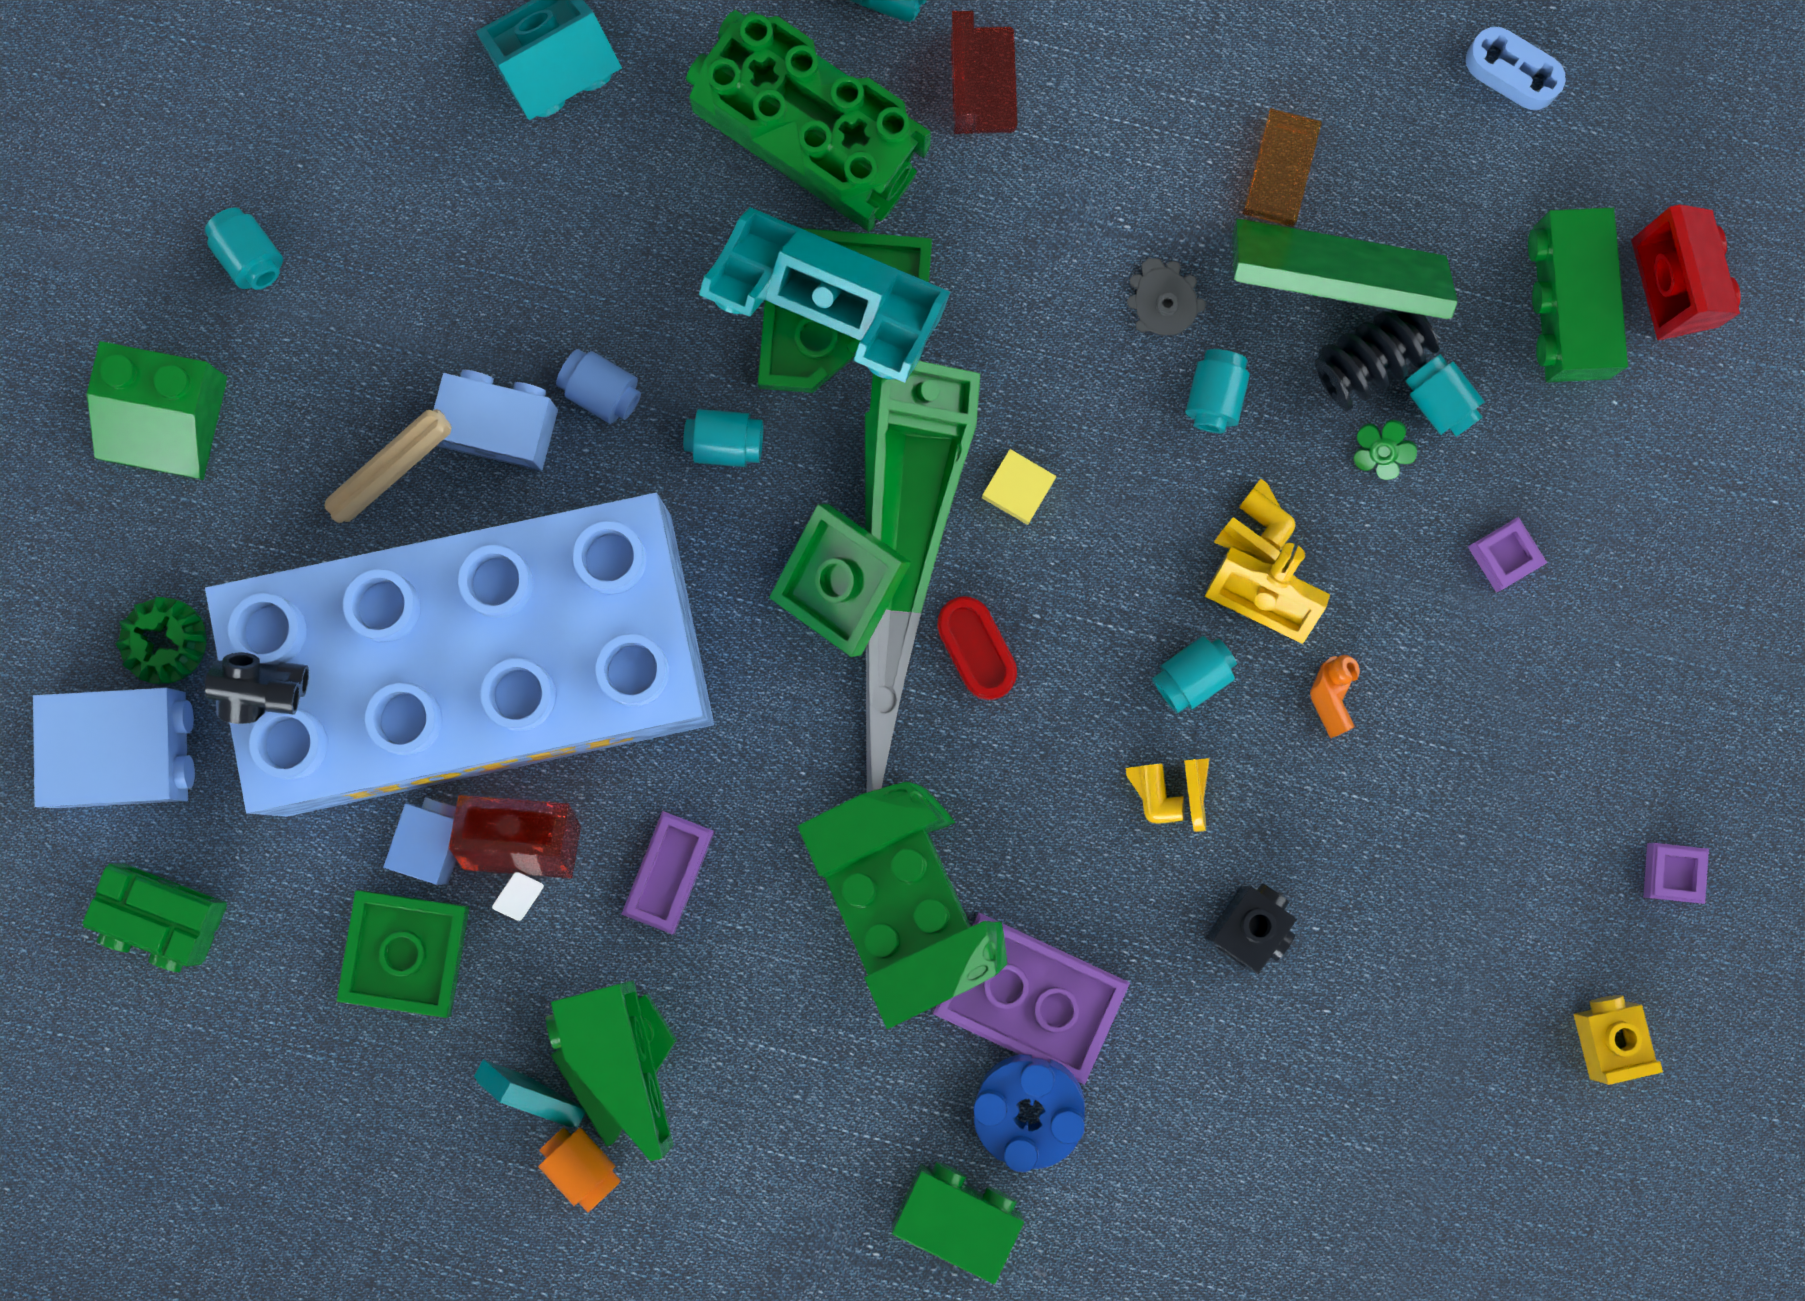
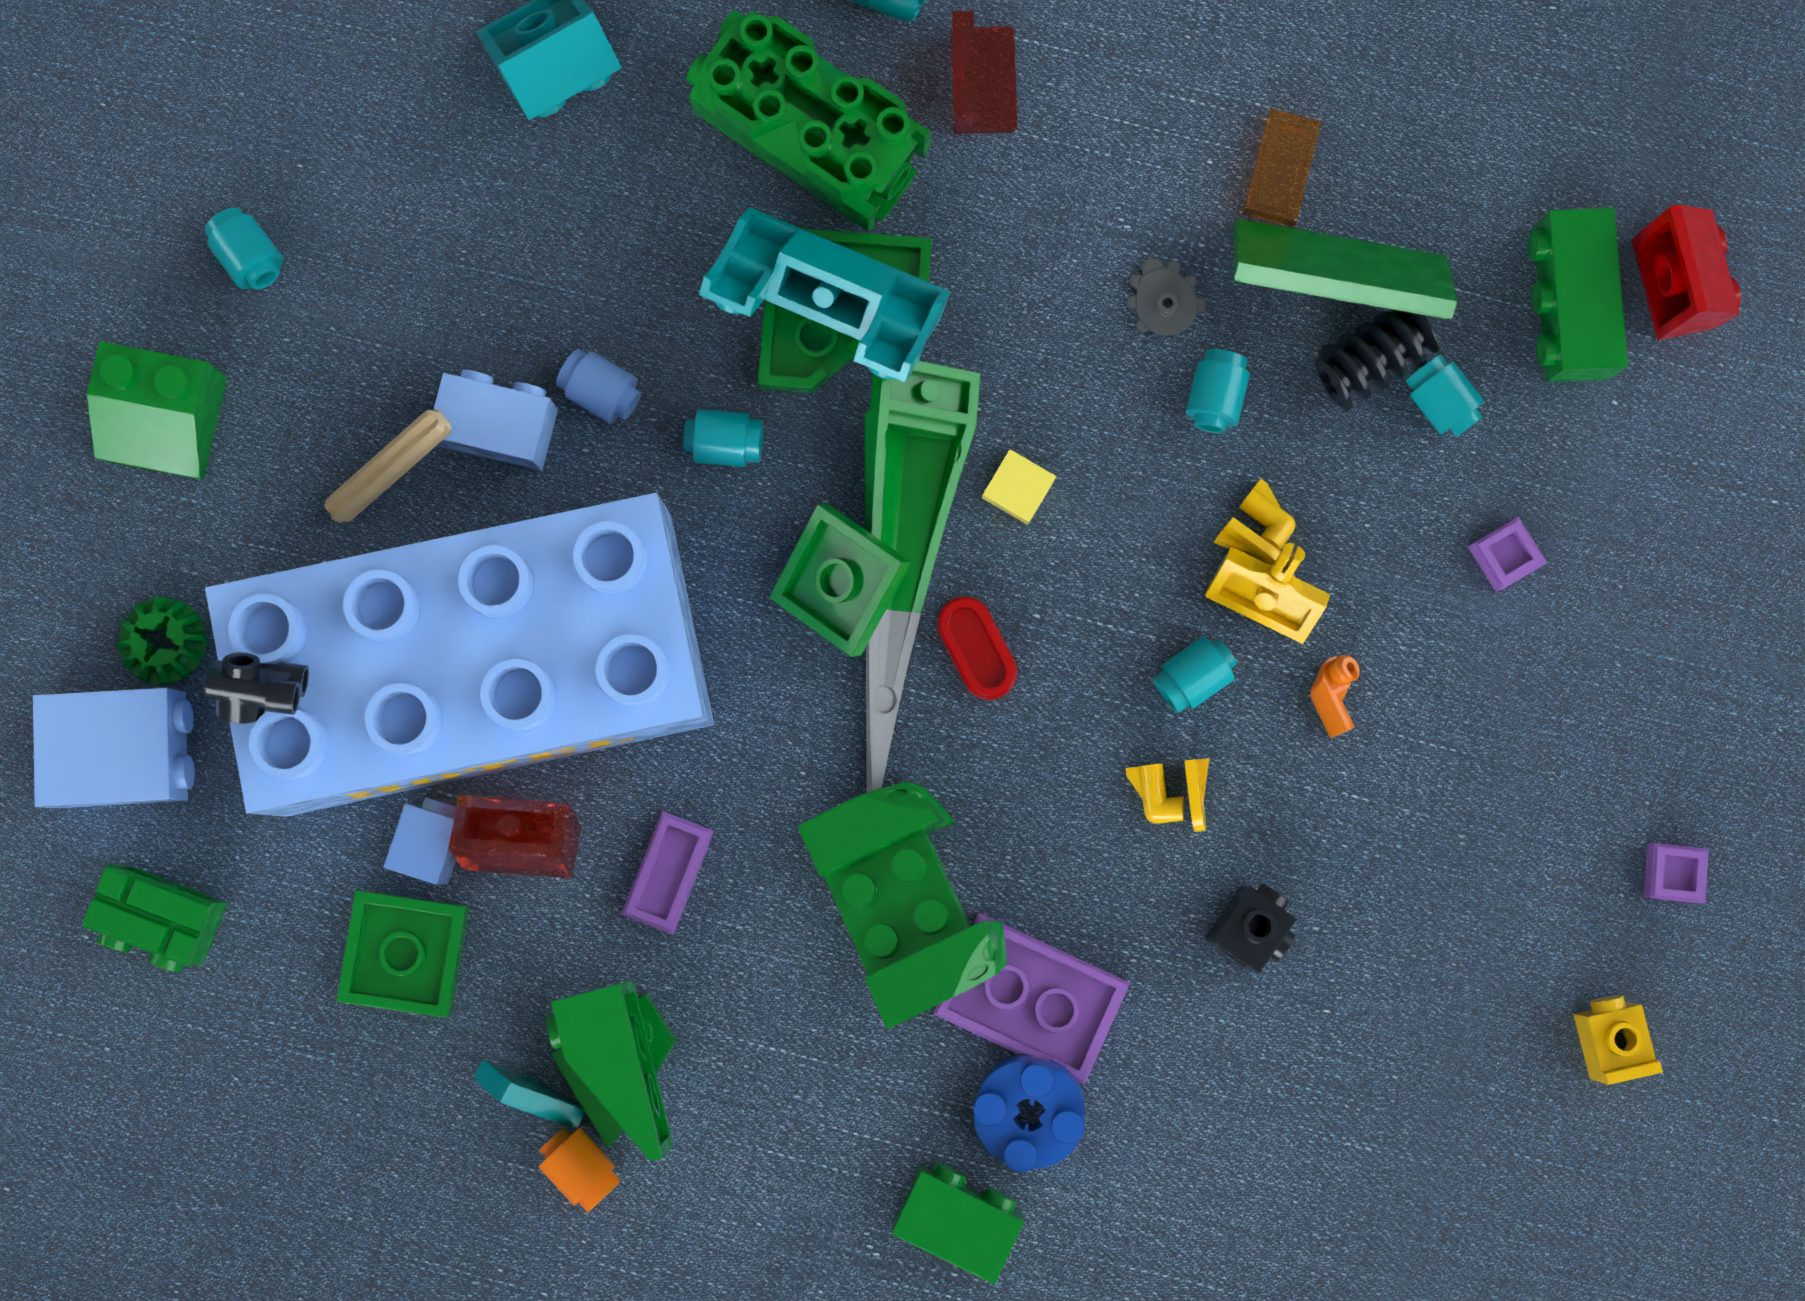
white sticker [492,872,544,921] -> none
green plant [1354,420,1417,480] -> none
light blue beam [1466,27,1566,110] -> none

